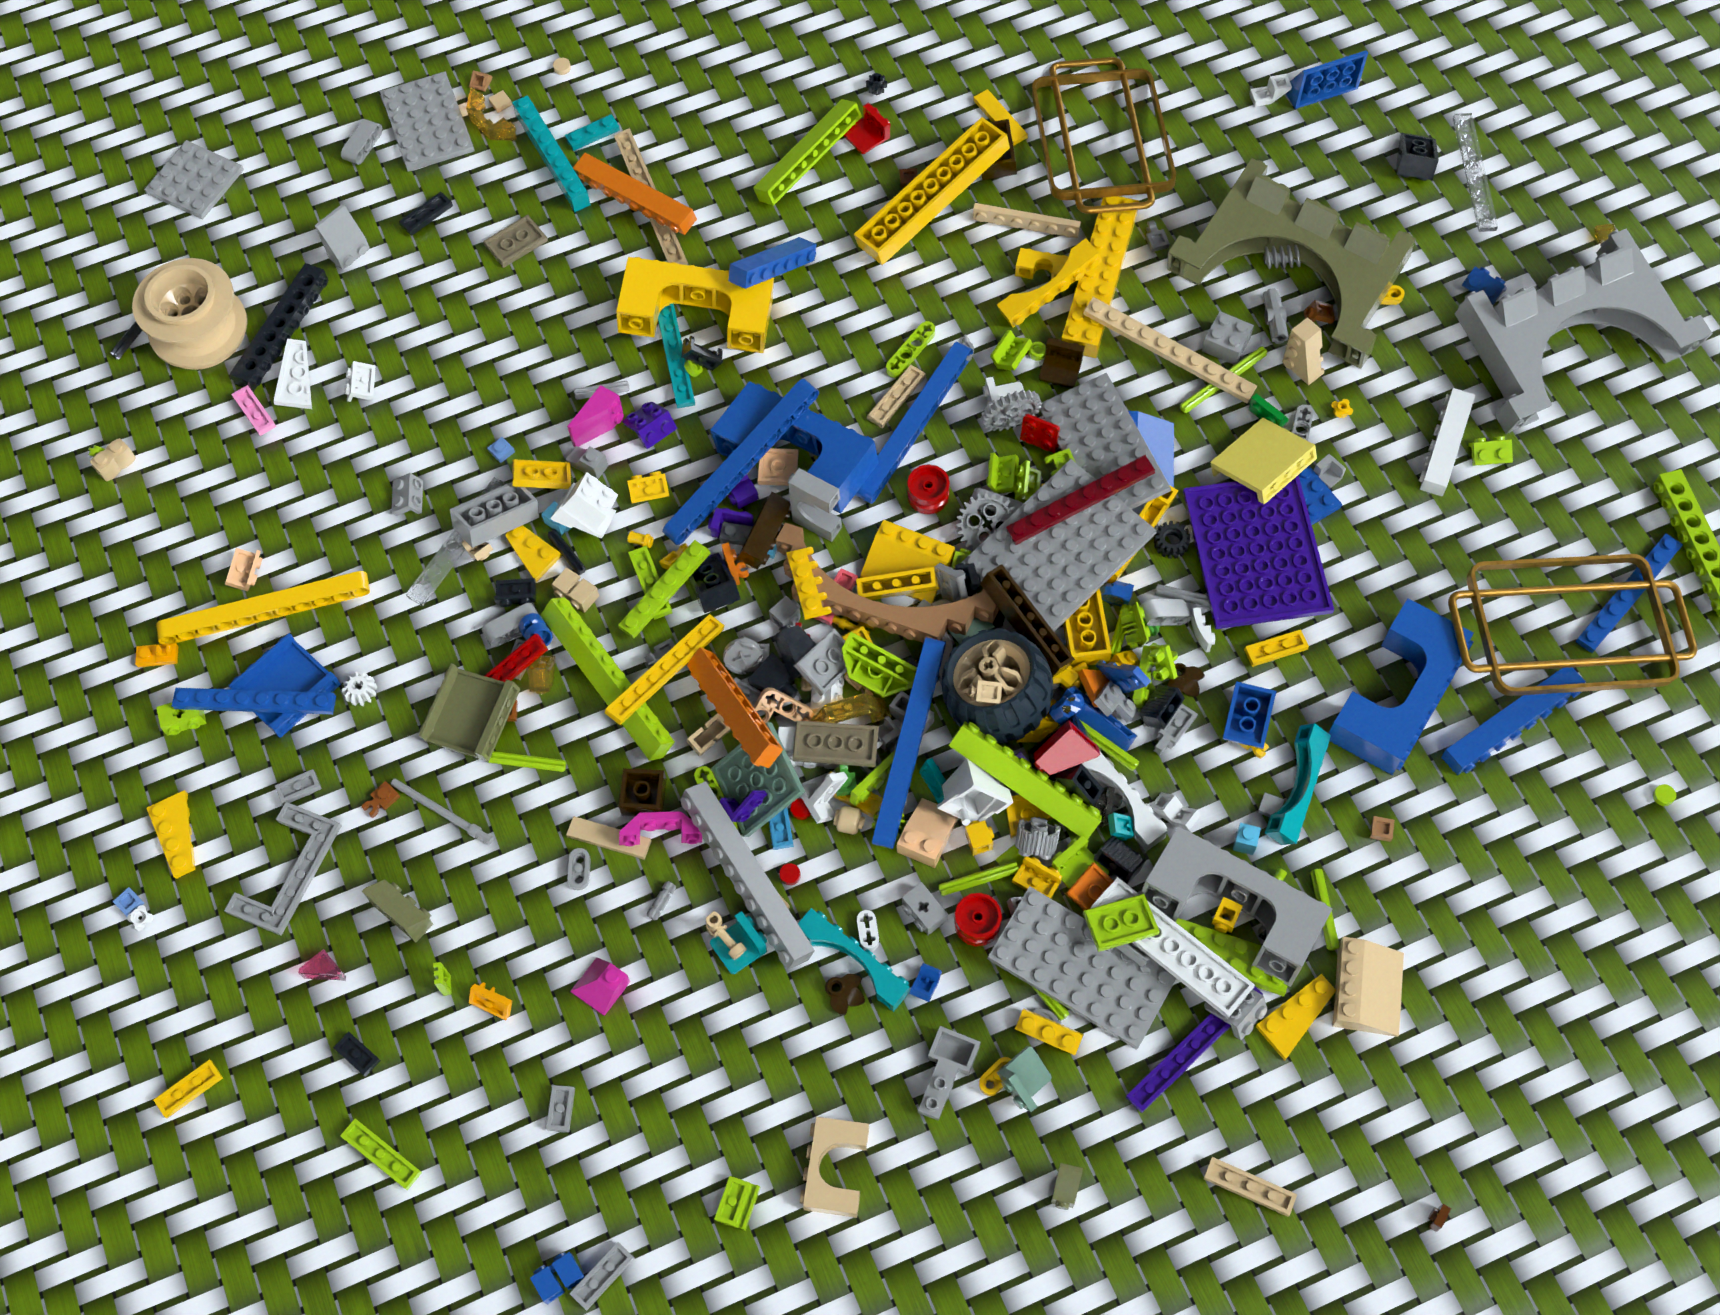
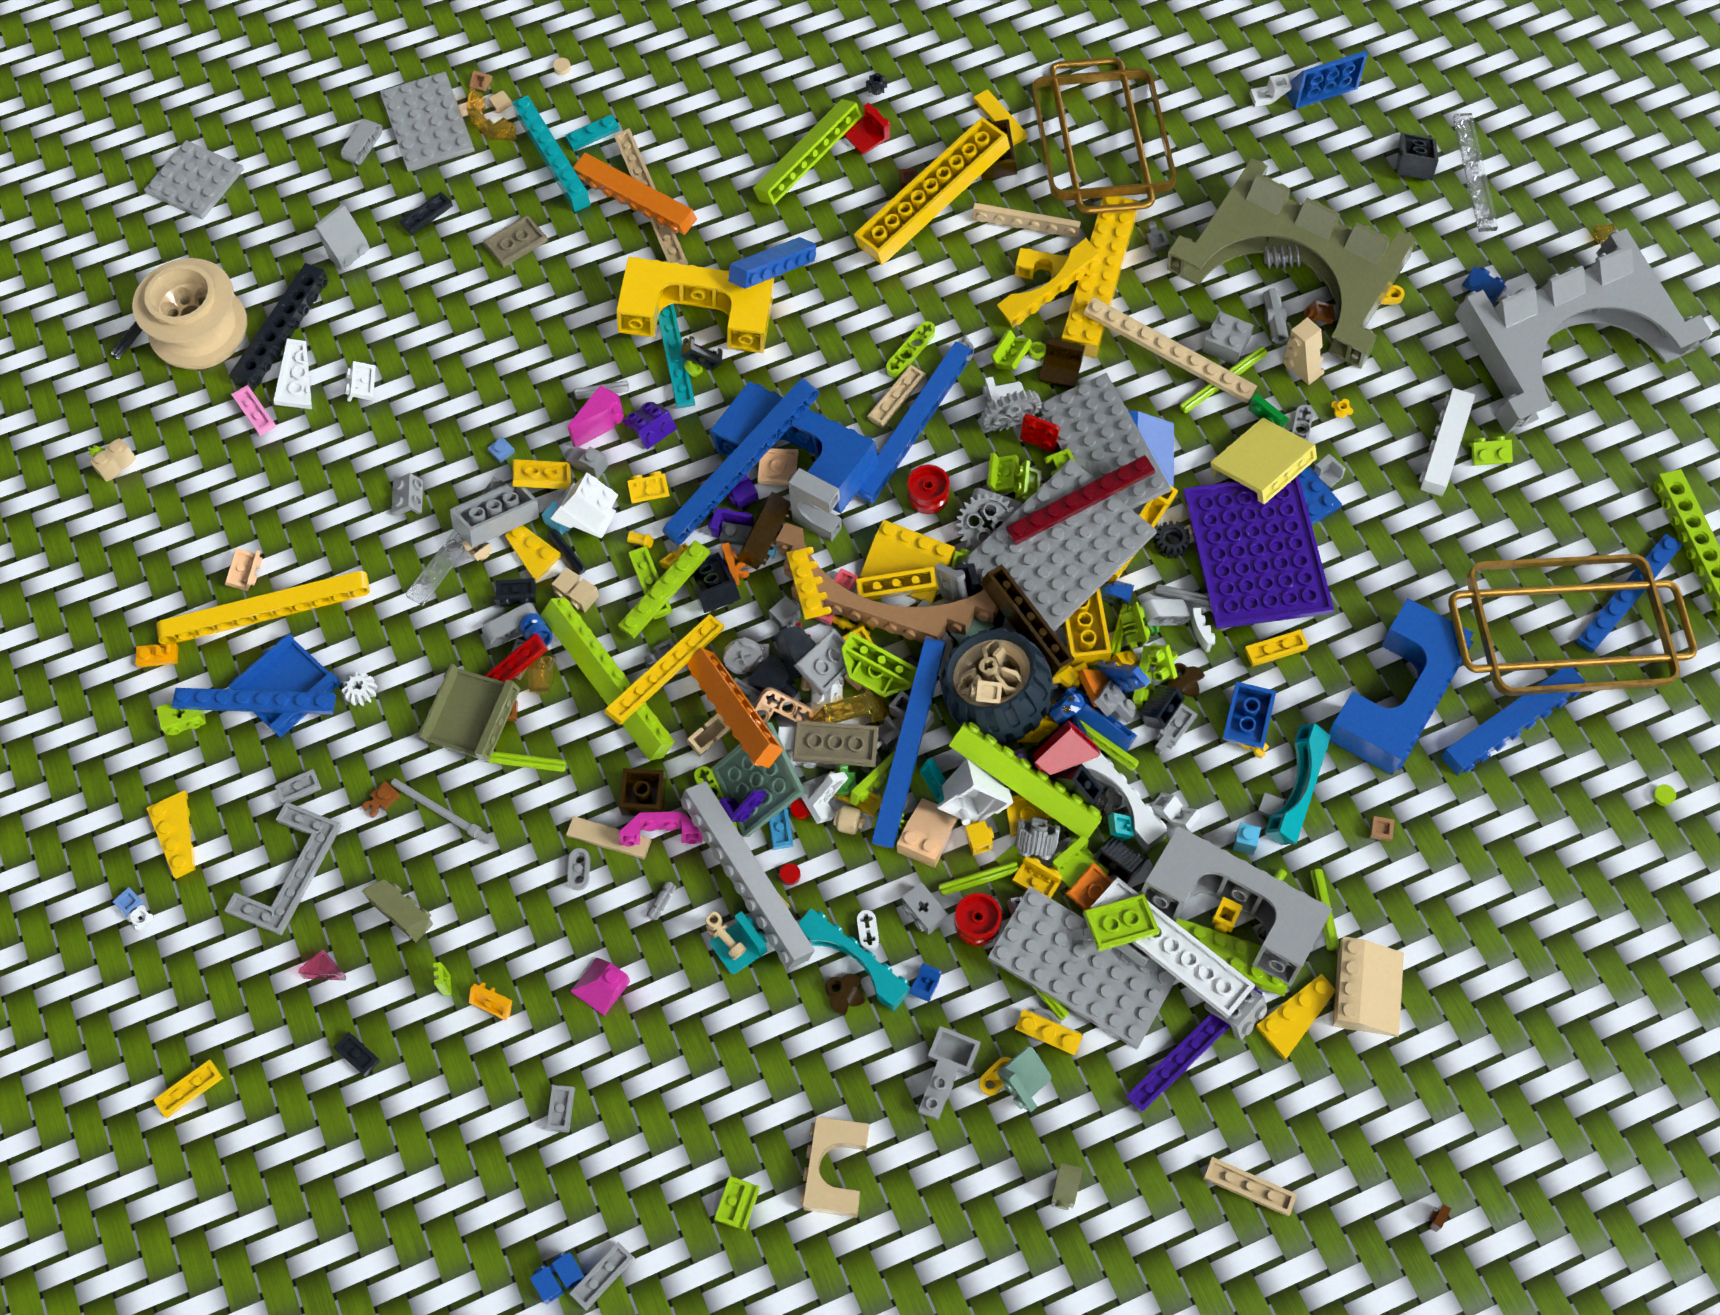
lime plate [340,1119,422,1191] -> none

